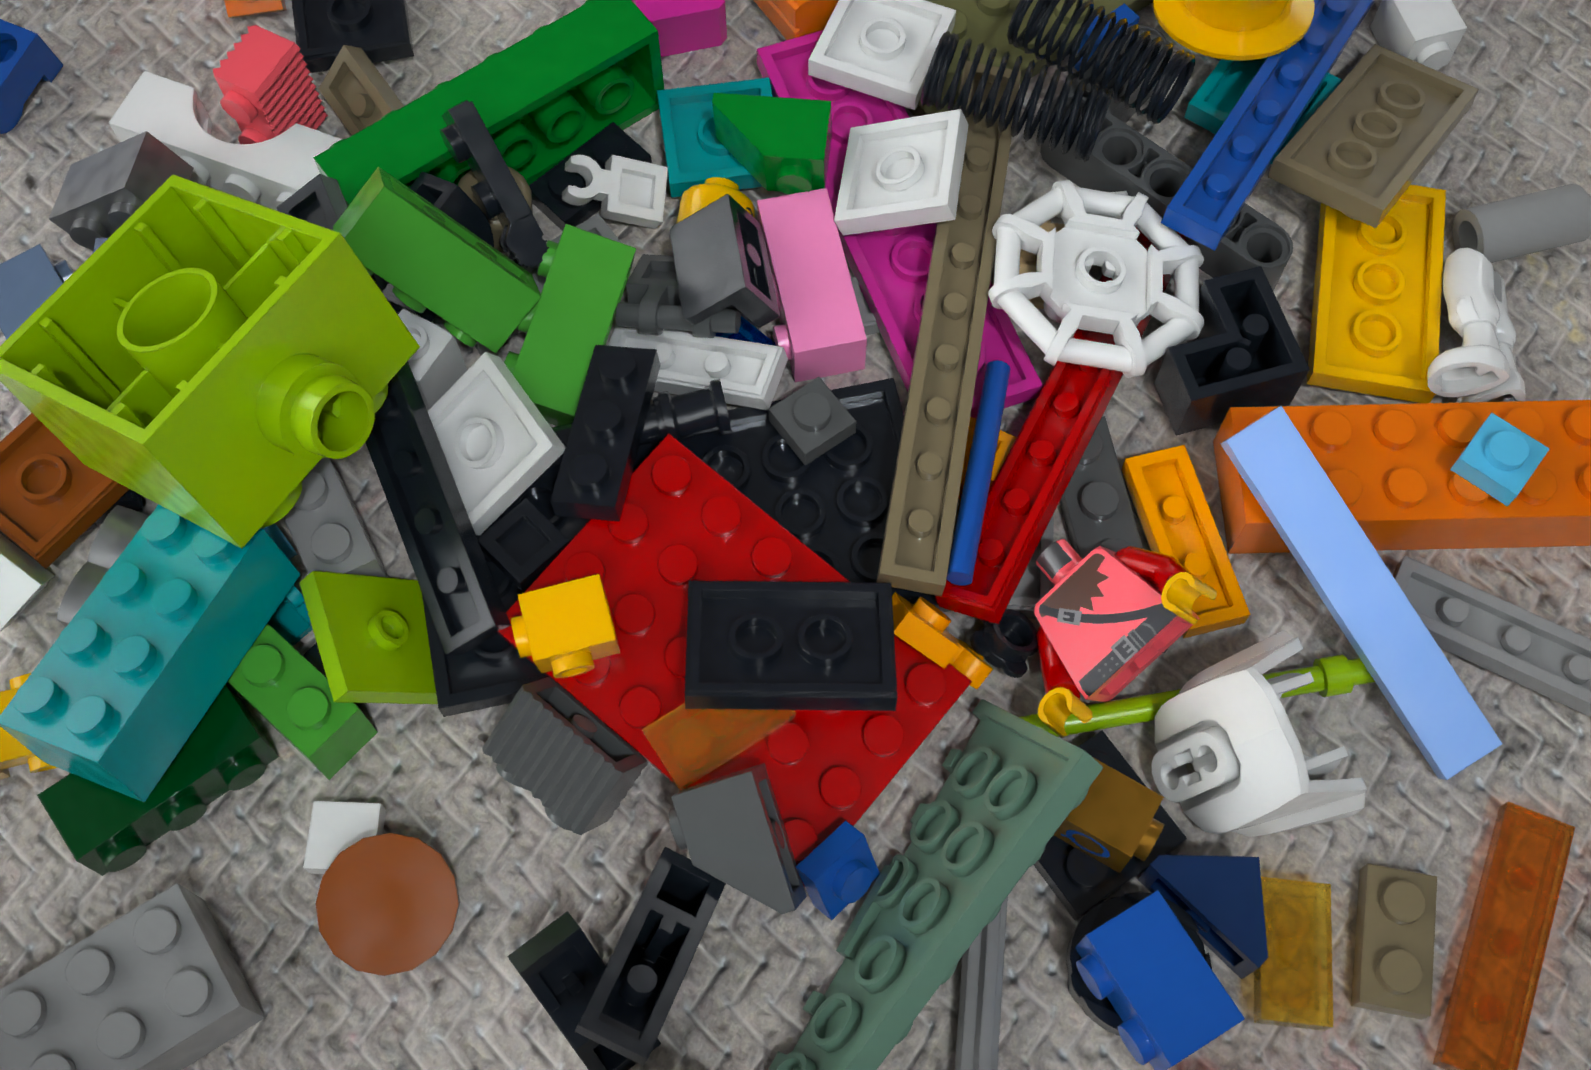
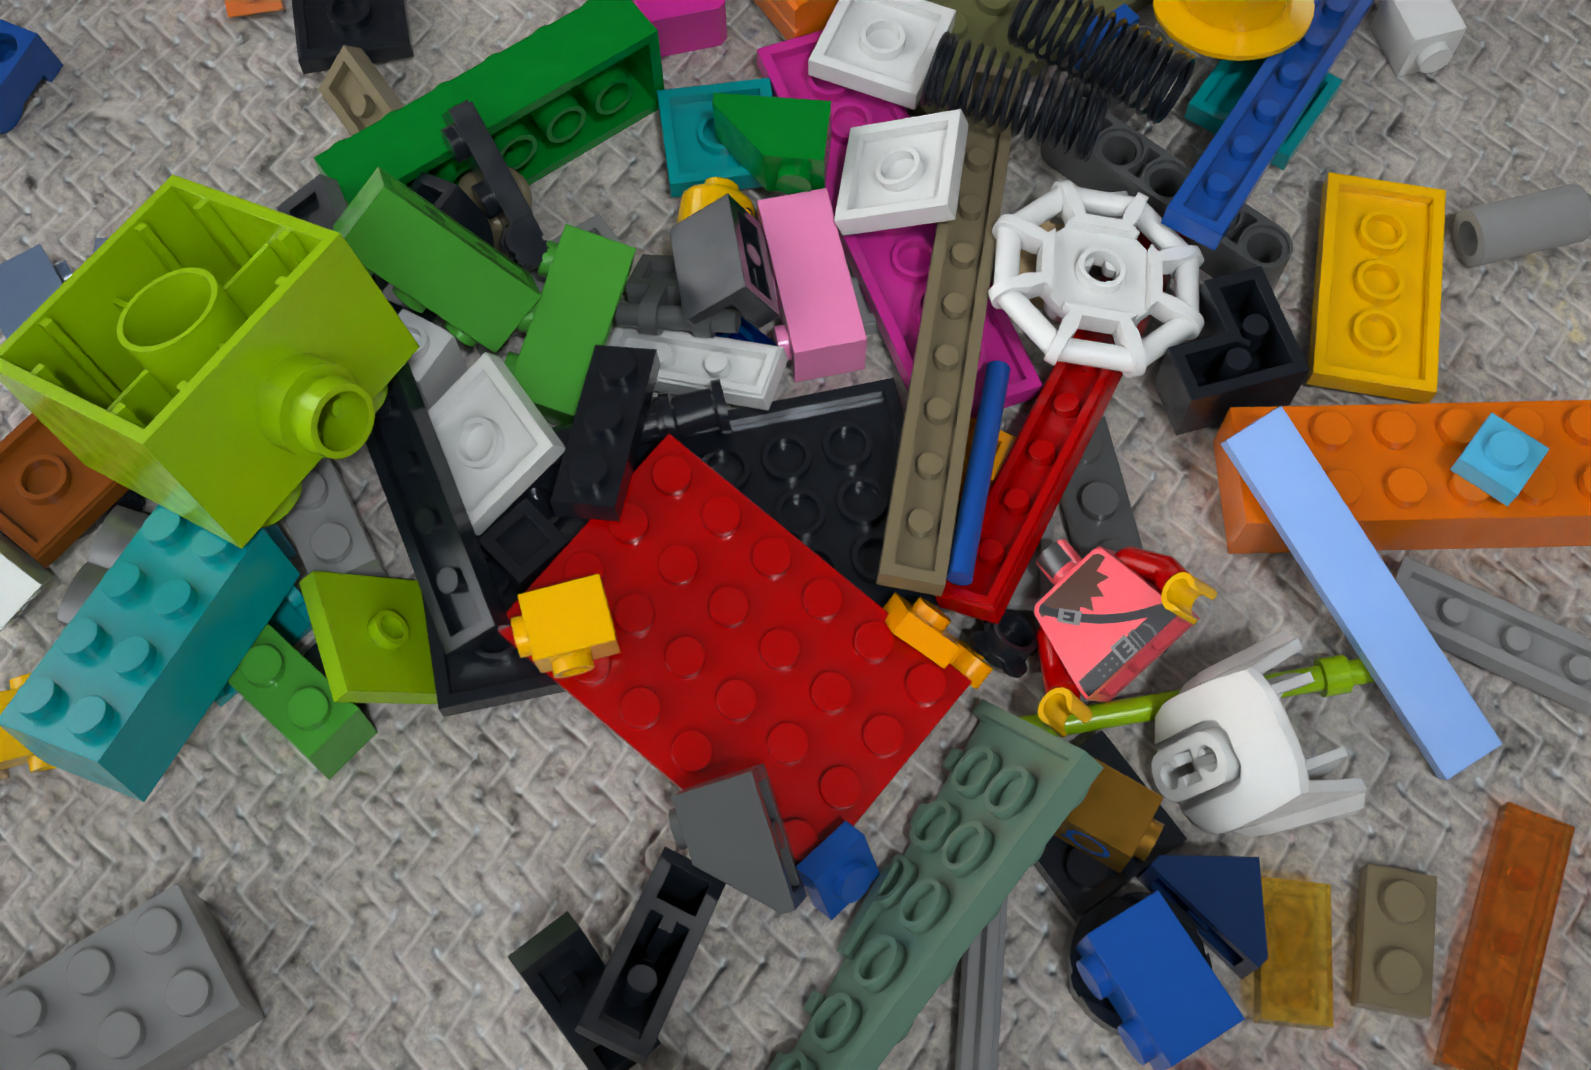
dark green brick [37,683,279,876] -> none
flat silver brick [49,131,194,251] -> none
white arch [109,71,342,210] -> none
coral brick [213,25,328,144] -> none
white tile [303,801,386,874] -> none
dark orange tile [315,833,460,976] -> none
dark grey brick [482,677,648,835] -> none
black plate [529,122,652,231] -> none
white plate [562,155,668,229] -> none
clear yellow plate [642,703,796,791] -> none
black tile [685,581,897,711] -> none
dark grey plate [768,377,856,465] -> none
light orange plate [1121,445,1250,639] -> none
dark tan plate [1268,44,1479,228] -> none
white piece [1427,247,1526,403] -> none

